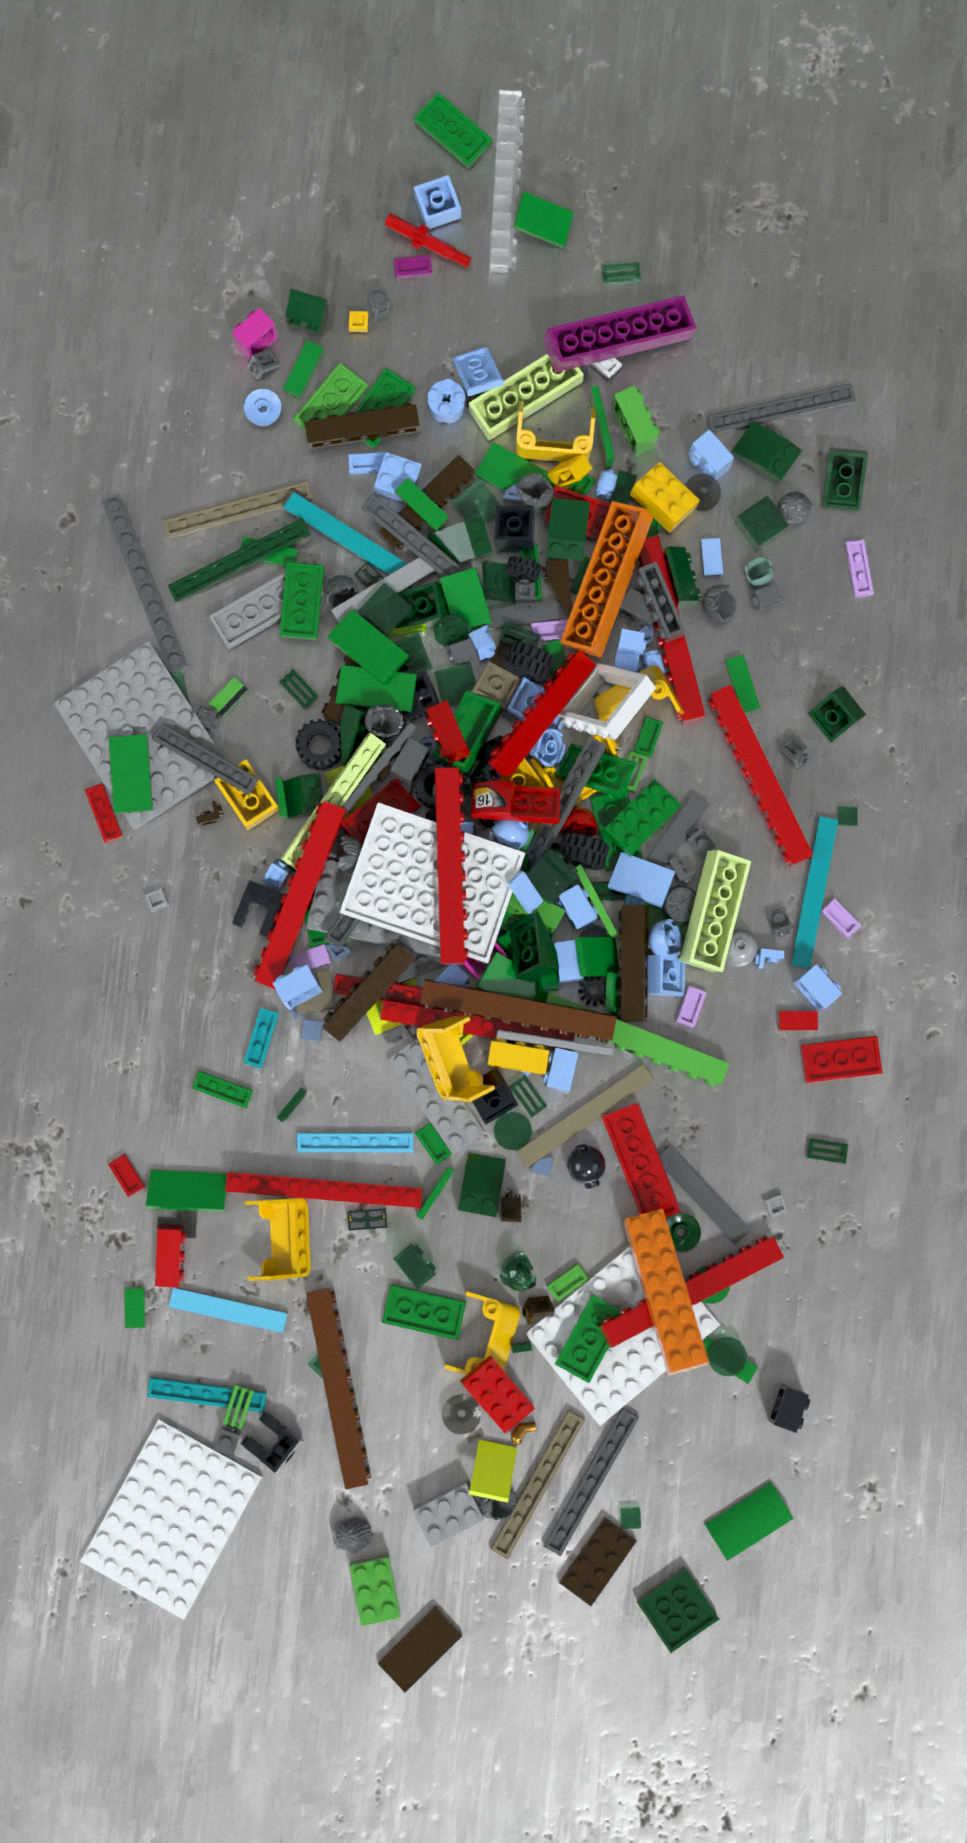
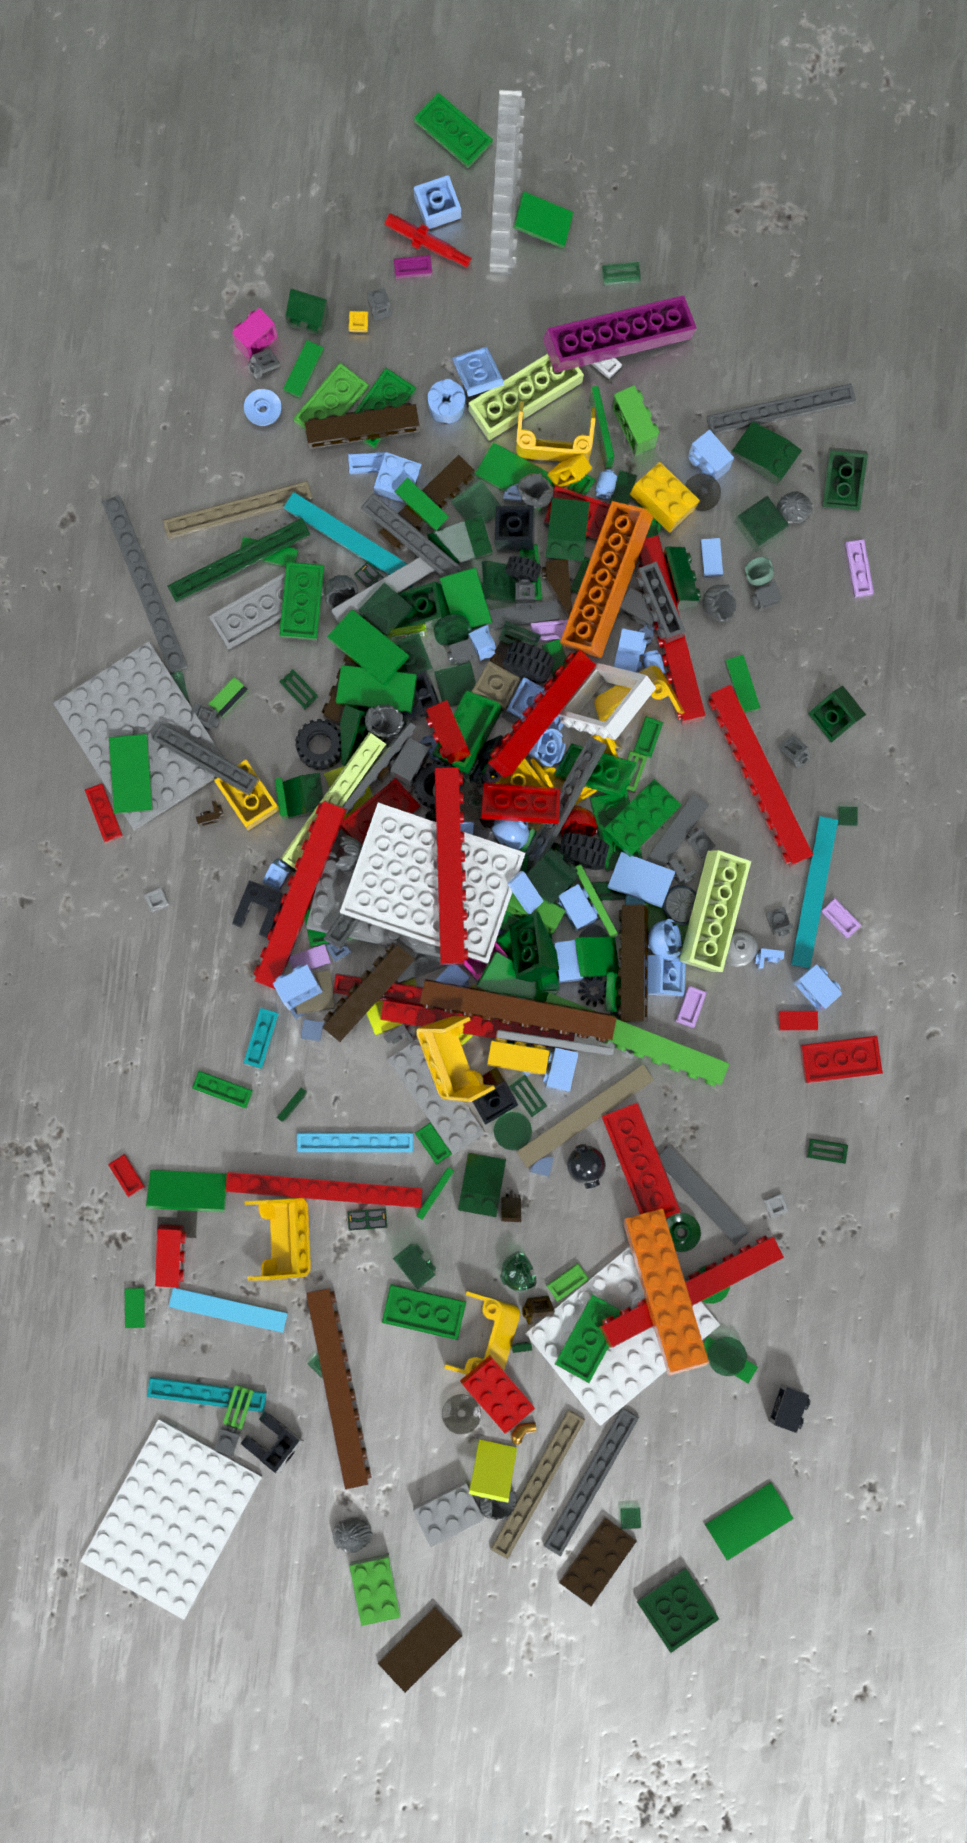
red slope [470,781,515,819] -> none

